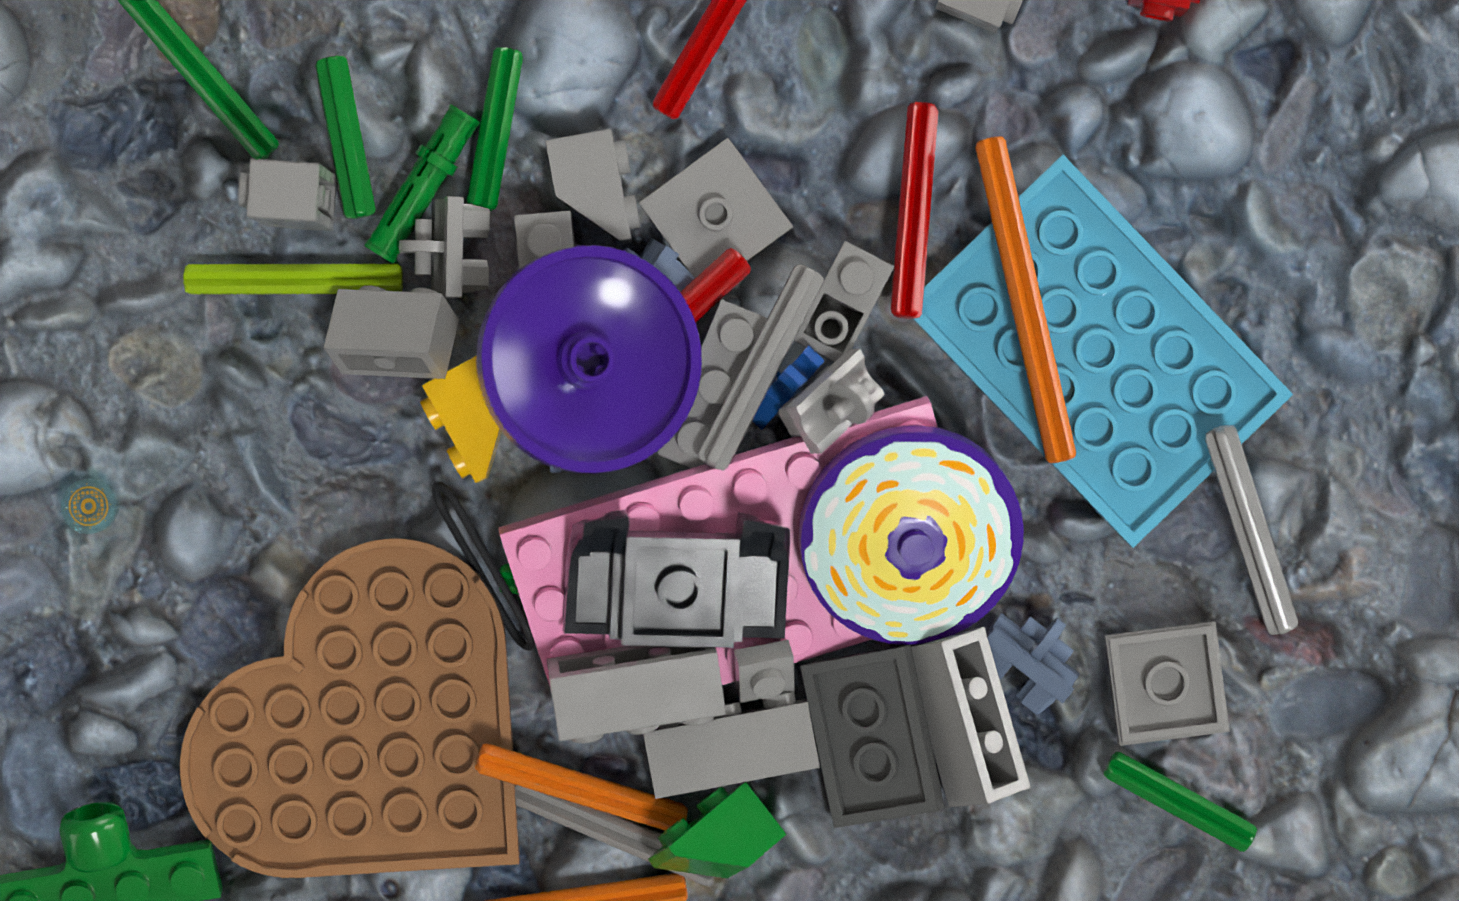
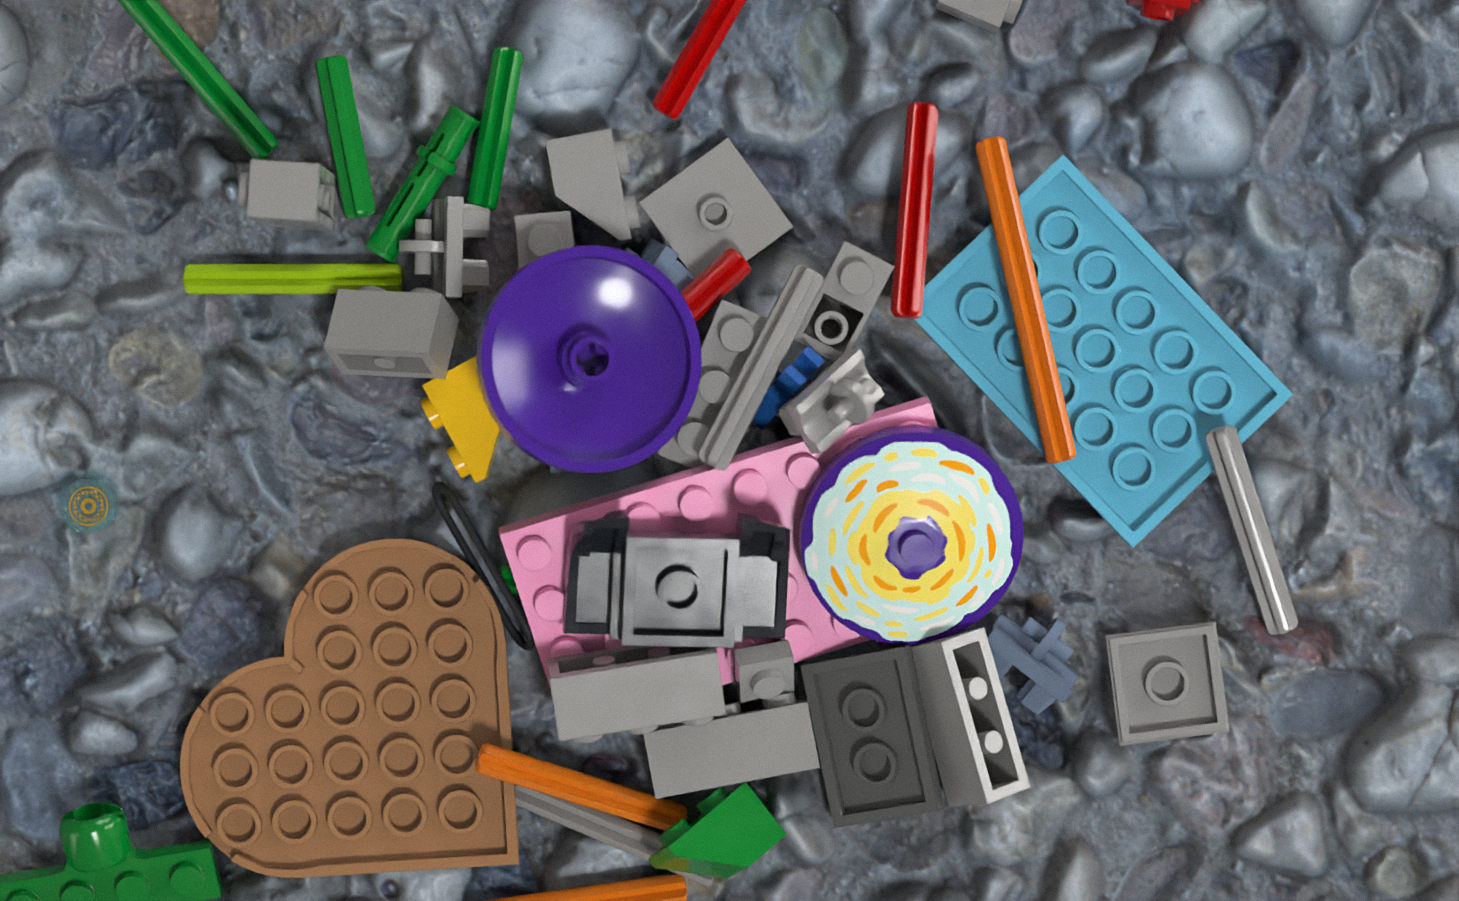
green axle [1104,752,1257,852] -> none

